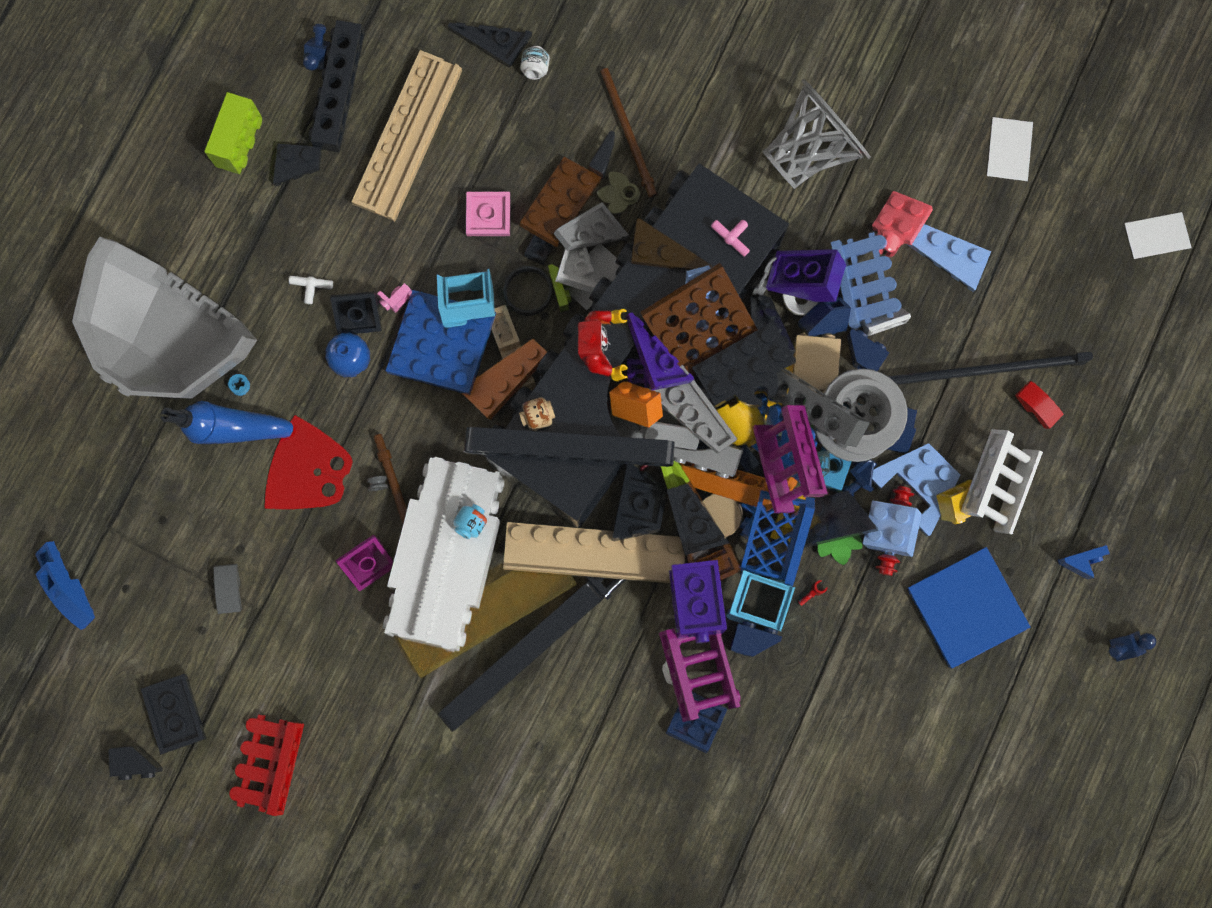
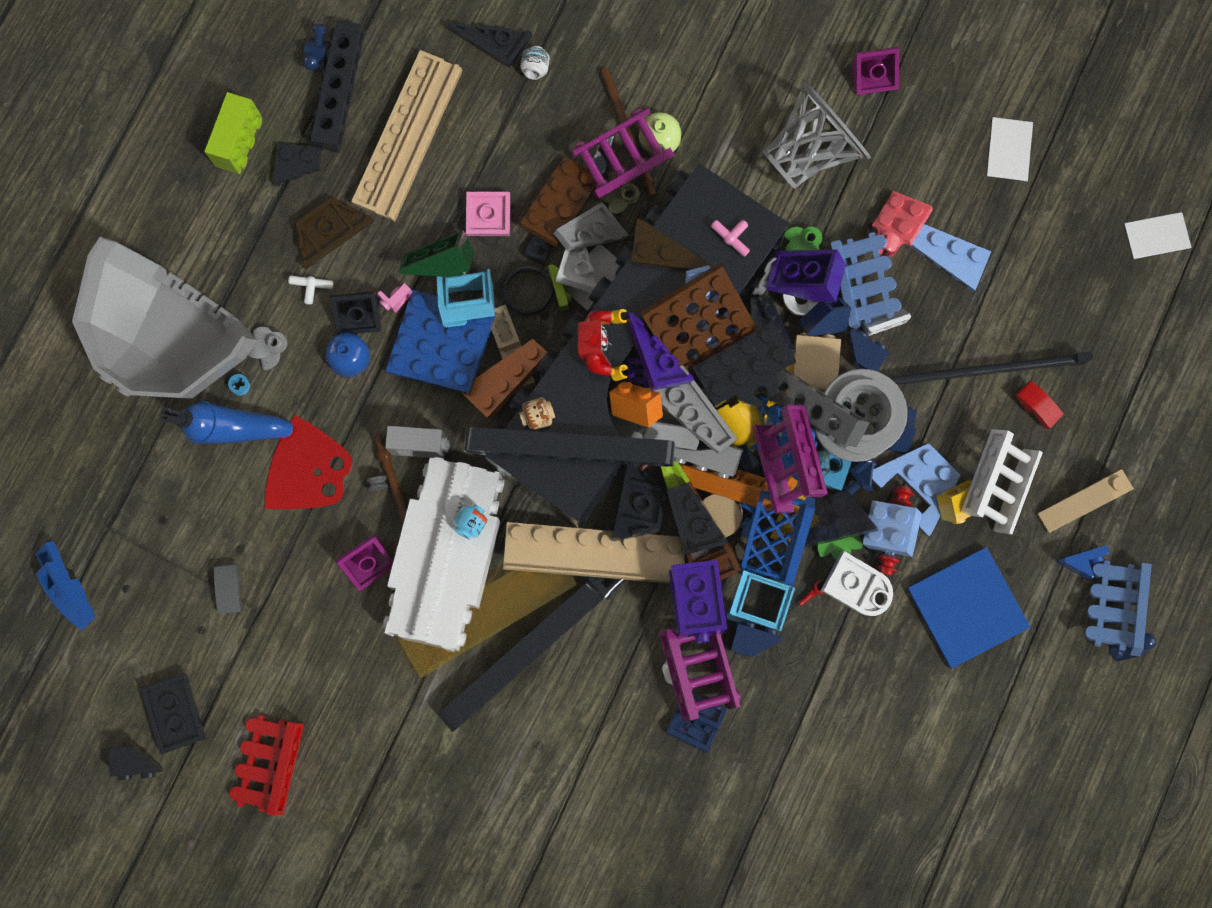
none -> light grey plate [248,327,287,370]
none -> dark brown wing [296,197,374,270]
none -> light grey window [385,426,450,459]
none -> dark green slope [398,230,475,277]
none -> magenta fence [571,108,674,200]
none -> yellowish green cylinder [639,112,681,156]
none -> bright green plate [785,227,823,251]
none -> white plate [821,551,893,616]
none -> magenta slope [851,47,899,95]
none -> tan slope [1037,469,1134,533]
none -> medium blue fence [1085,560,1152,657]

